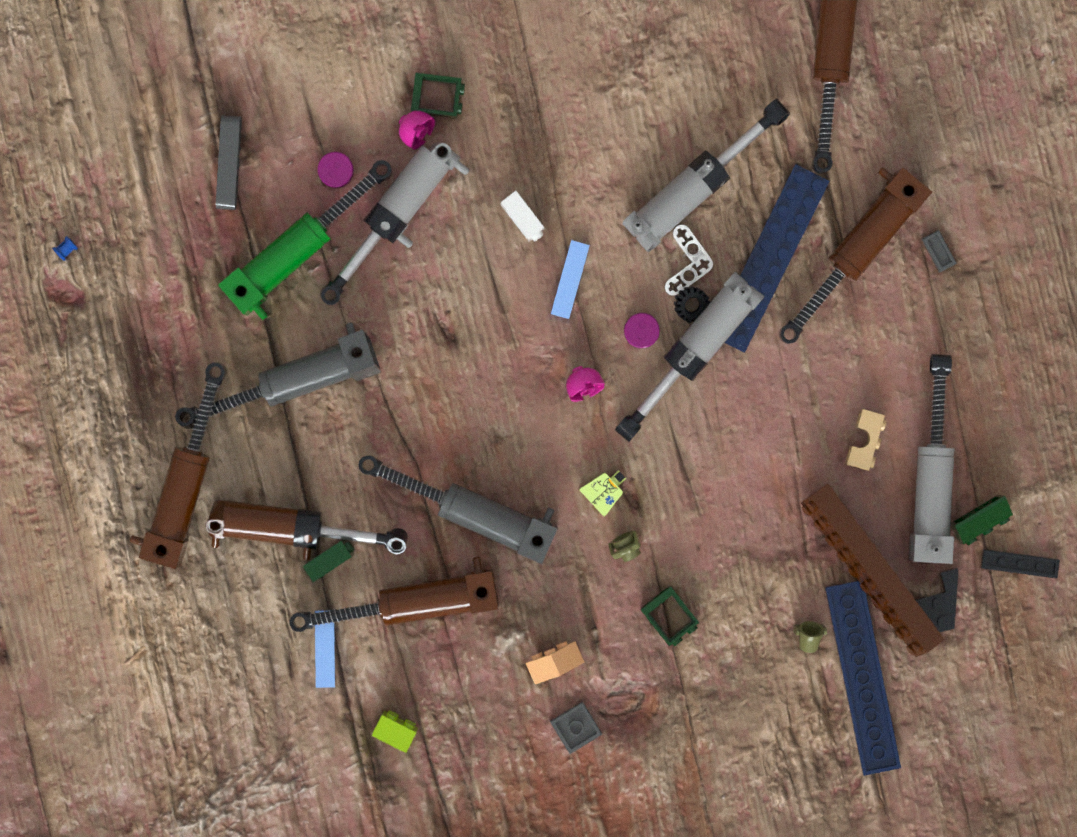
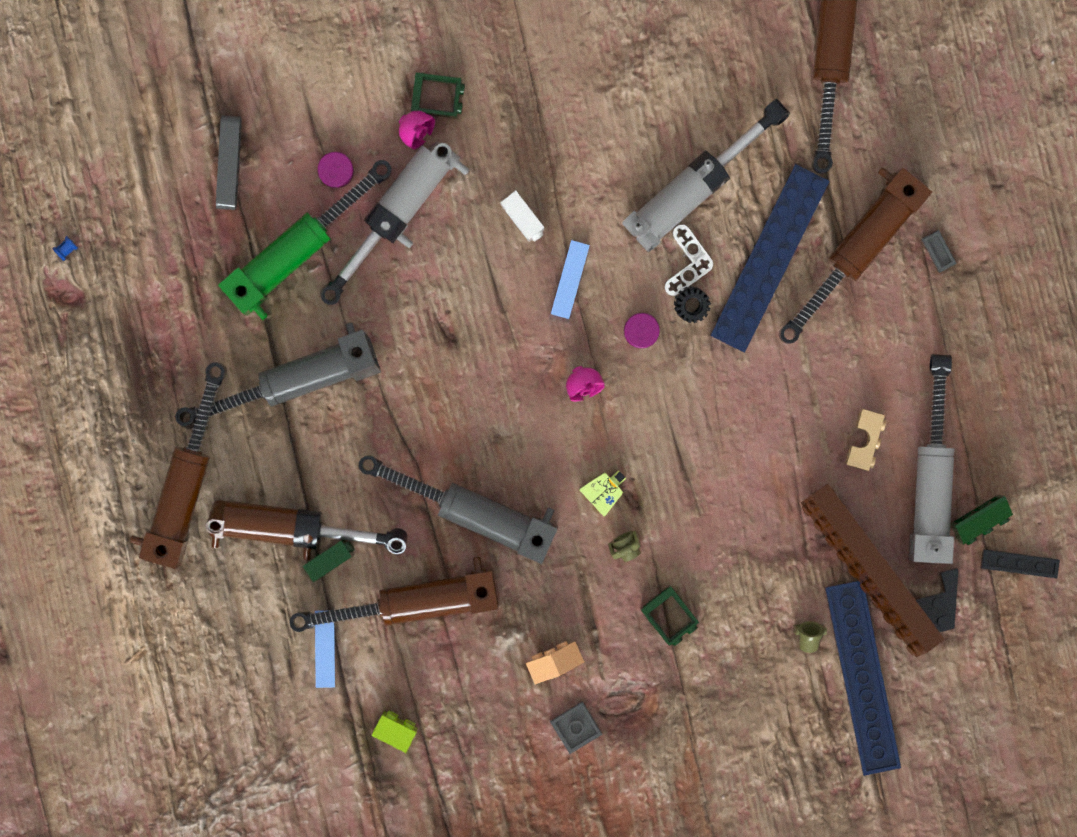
light grey piece [615,272,765,442] -> none

